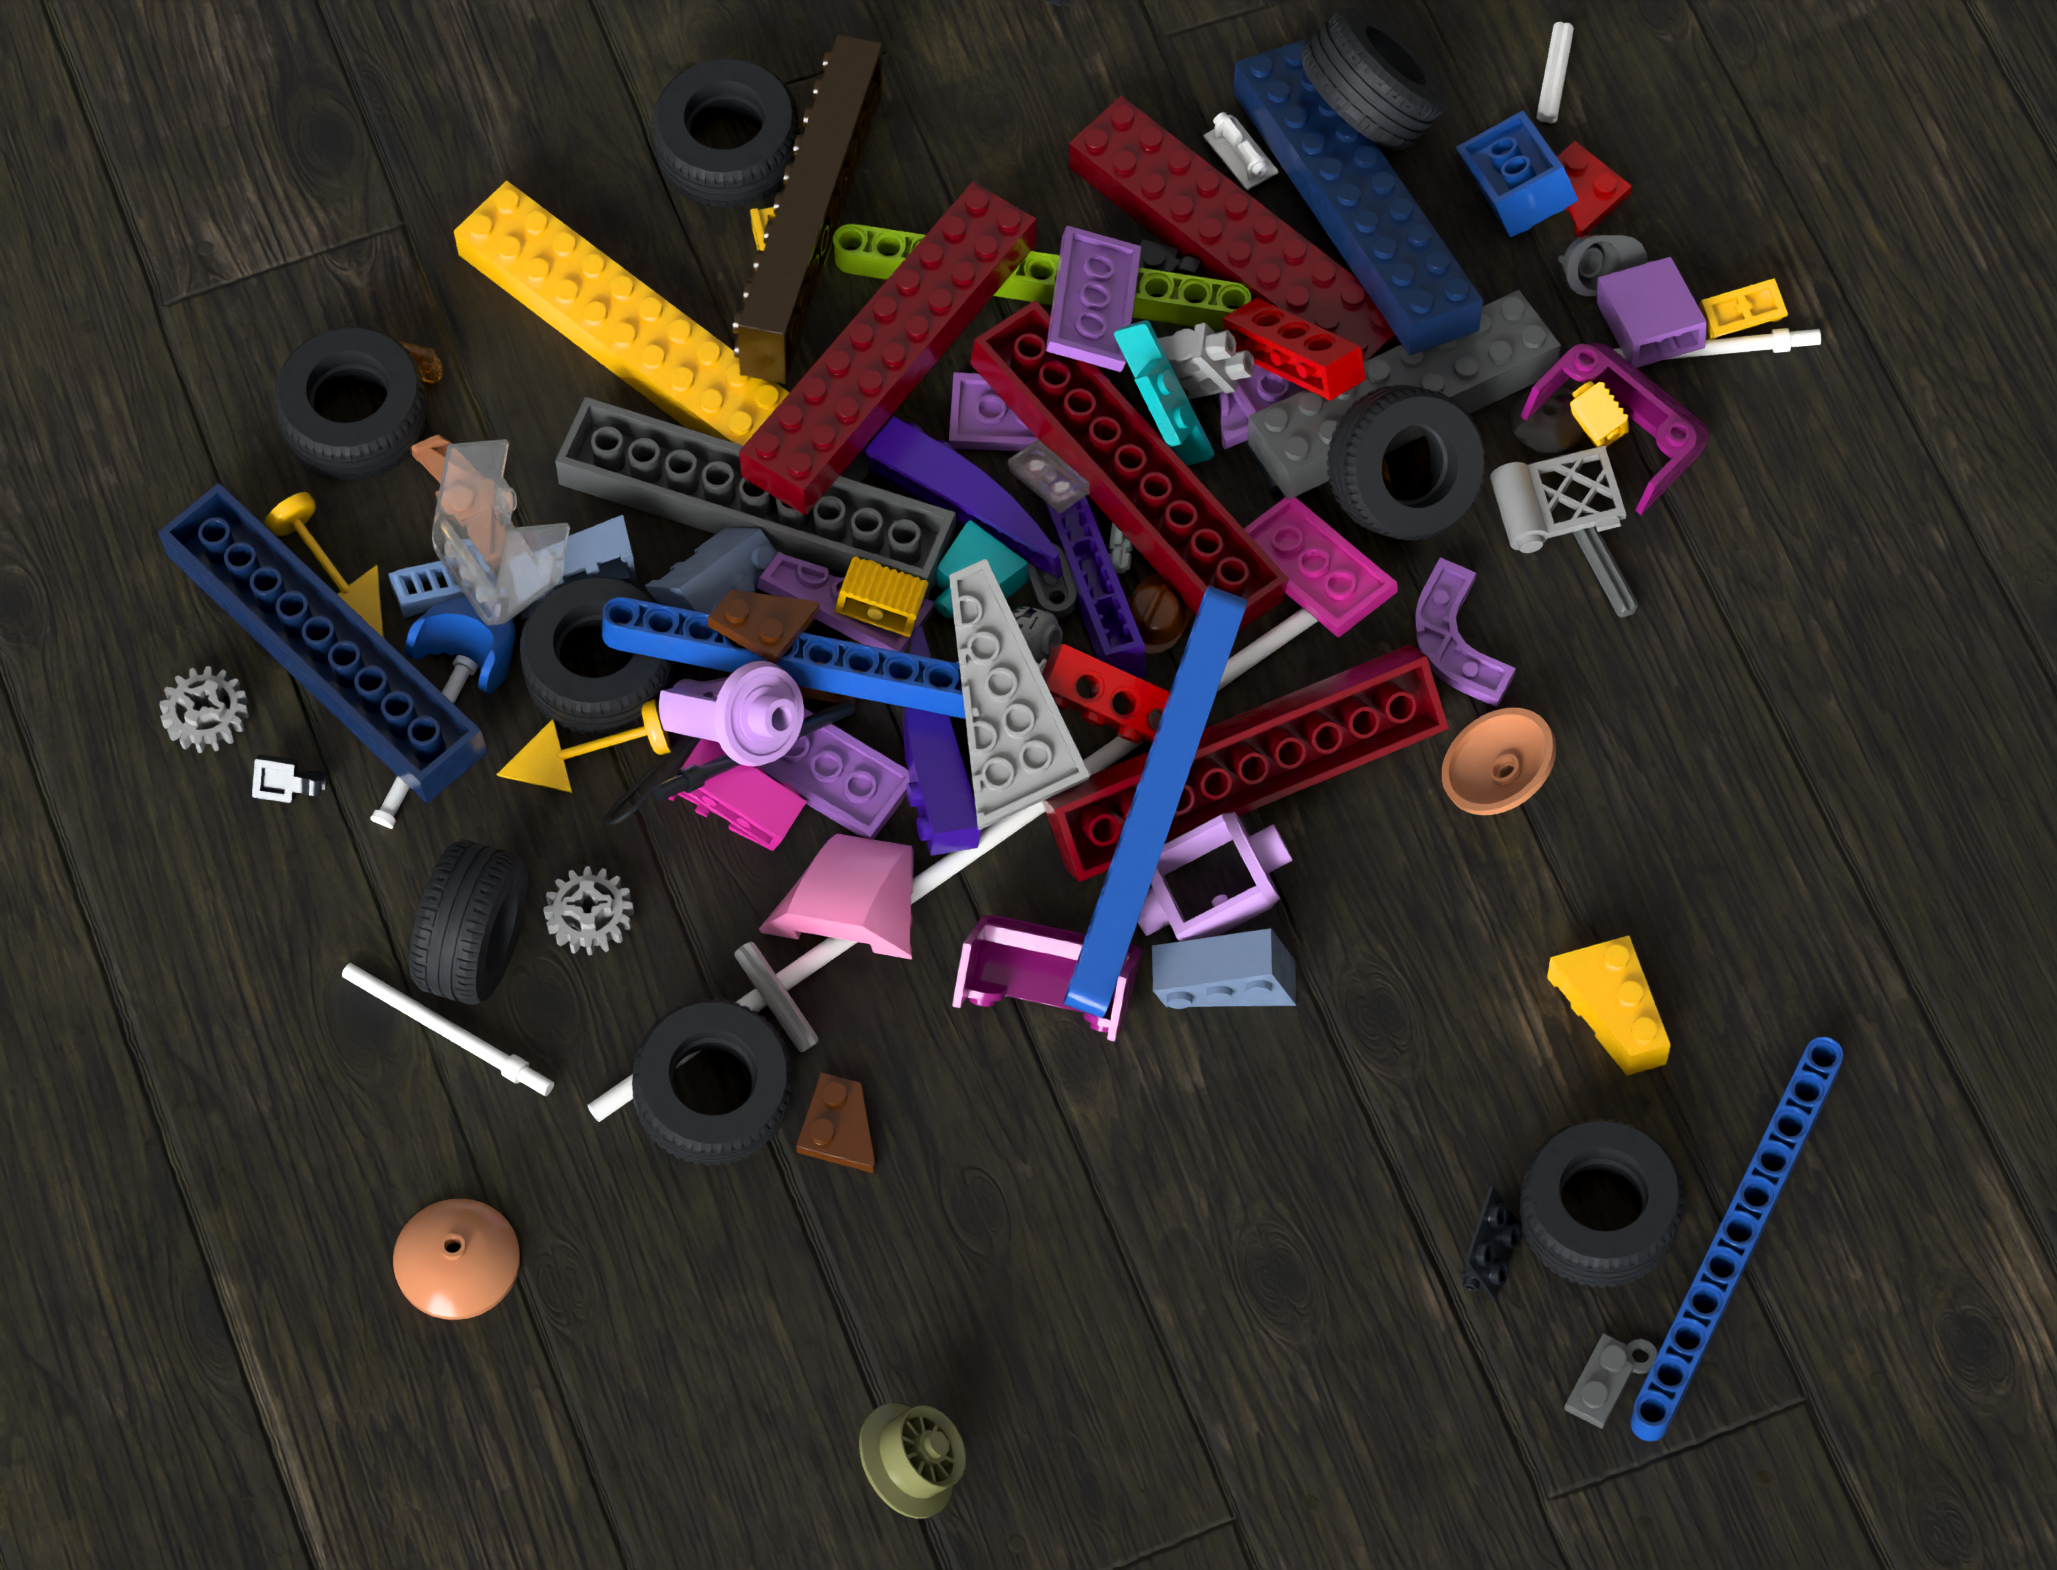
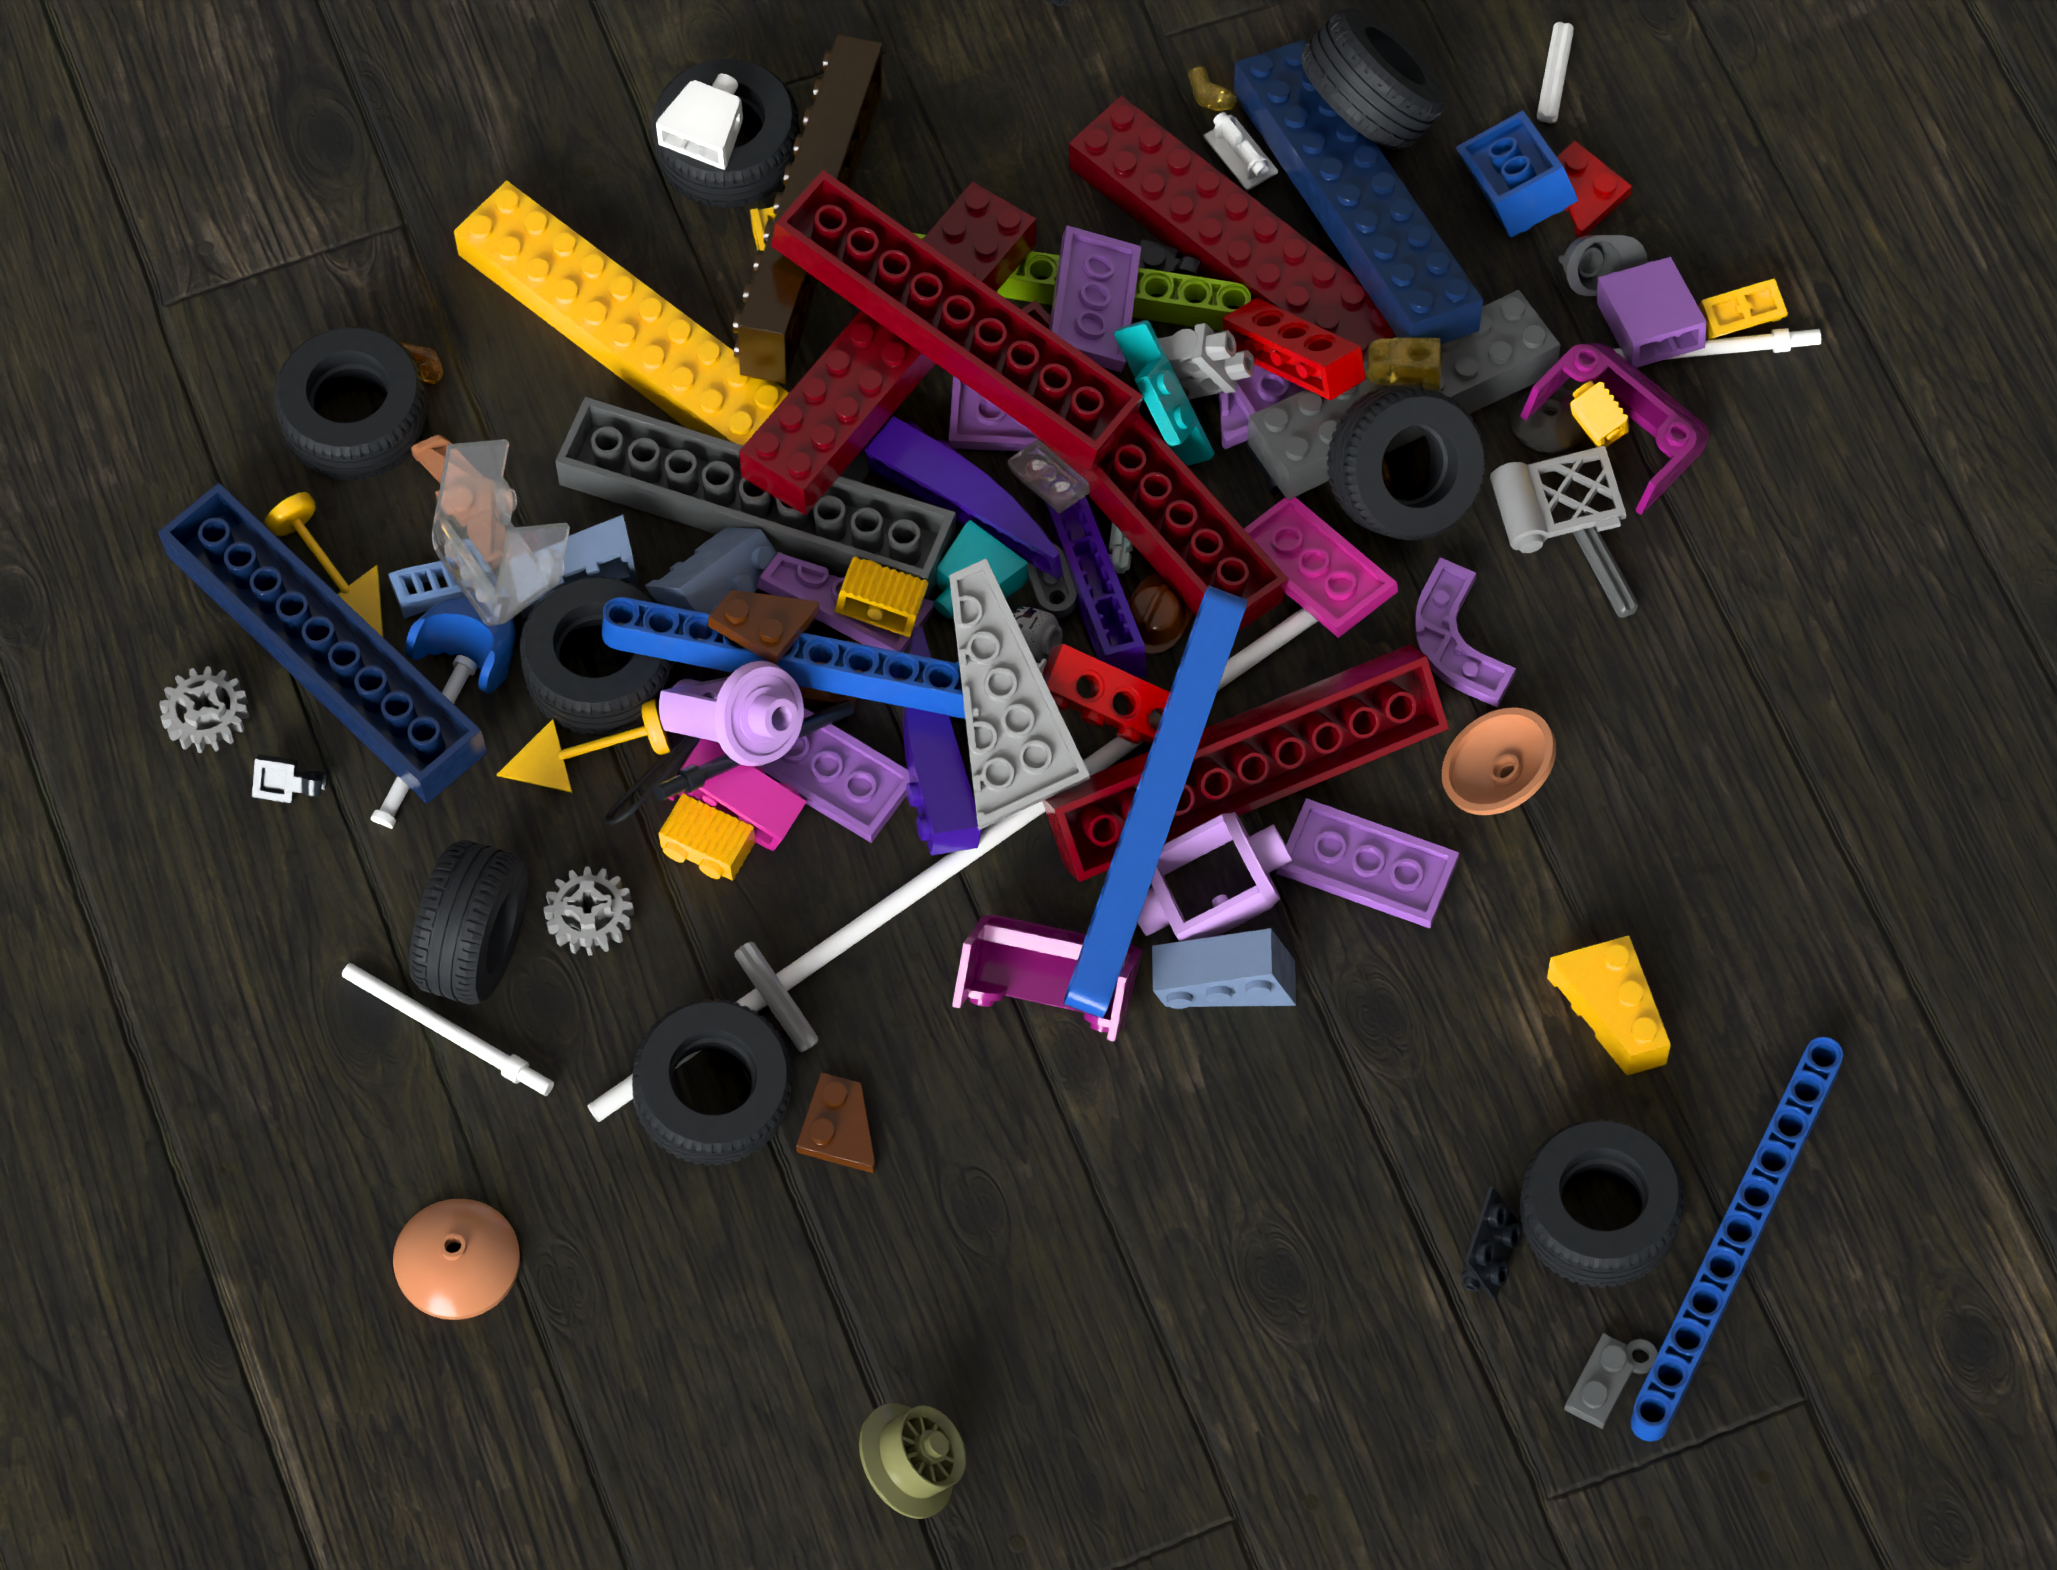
bright pink wedge [759,834,914,959] -> none
none -> white torso [656,73,743,170]
none -> yellow brick [658,794,756,881]
none -> dark red brick [771,170,1143,473]
none -> clear yellow arm [1188,67,1236,111]
none -> medium lavender plate [1276,798,1459,928]
none -> clear yellow leg [1366,338,1442,391]

